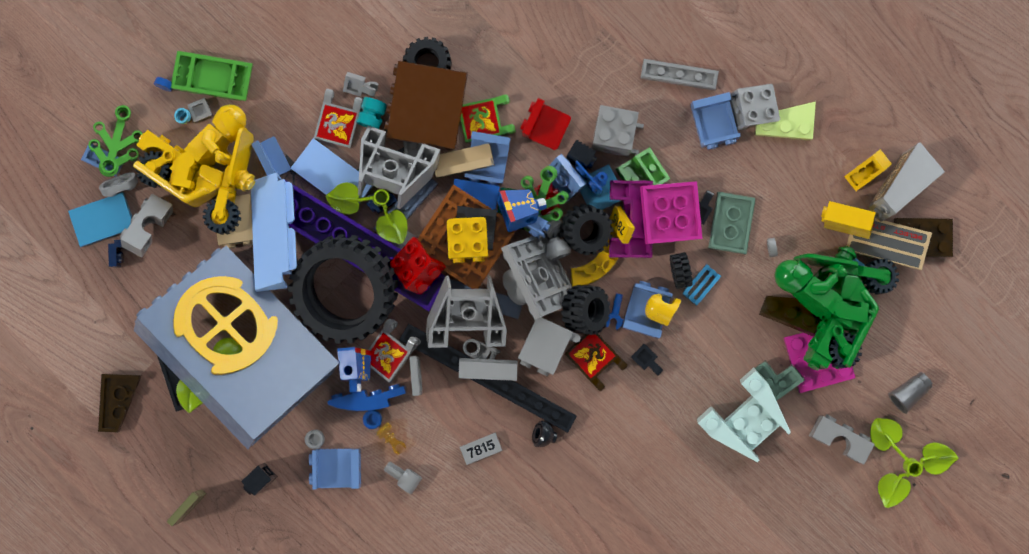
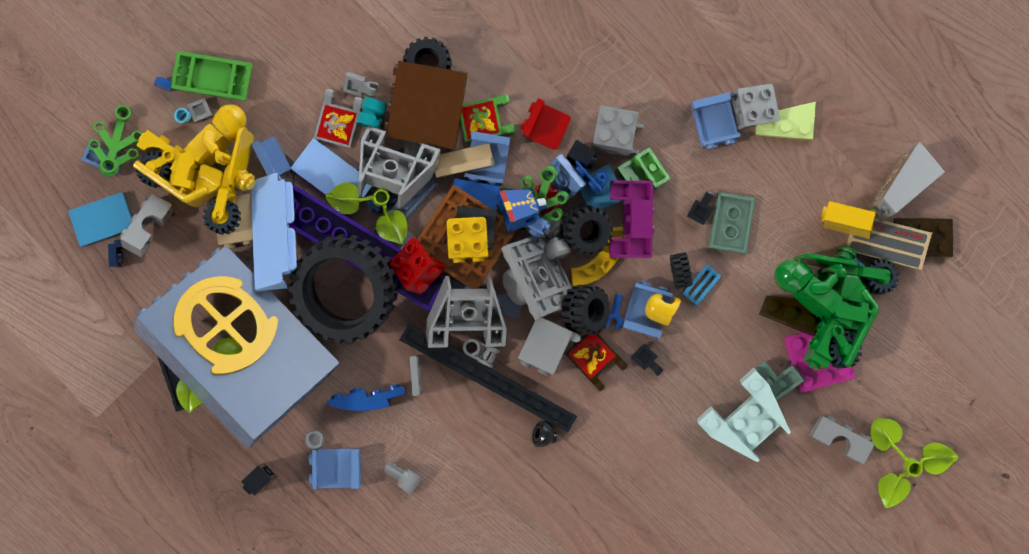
dark brown wing [98,374,142,433] -> none
light grey plate [99,172,138,197] -> none
olive tile [167,489,207,526] -> none
blue torso [337,347,371,393] -> none
blue tile [363,410,382,429] -> none
flag [368,319,421,383] -> none
clear yellow piece [375,422,406,455] -> none
light grey tile [459,358,518,381] -> none
light grey tile [460,433,503,465] -> none
yellow tile [609,206,635,244] -> none
light grey tile [640,59,719,91] -> none
dark pink plate [640,181,703,244] -> none
light grey tile [767,238,778,257] -> none
yellow arch [844,149,892,191] -> none
flat silver plant [888,372,933,414] -> none

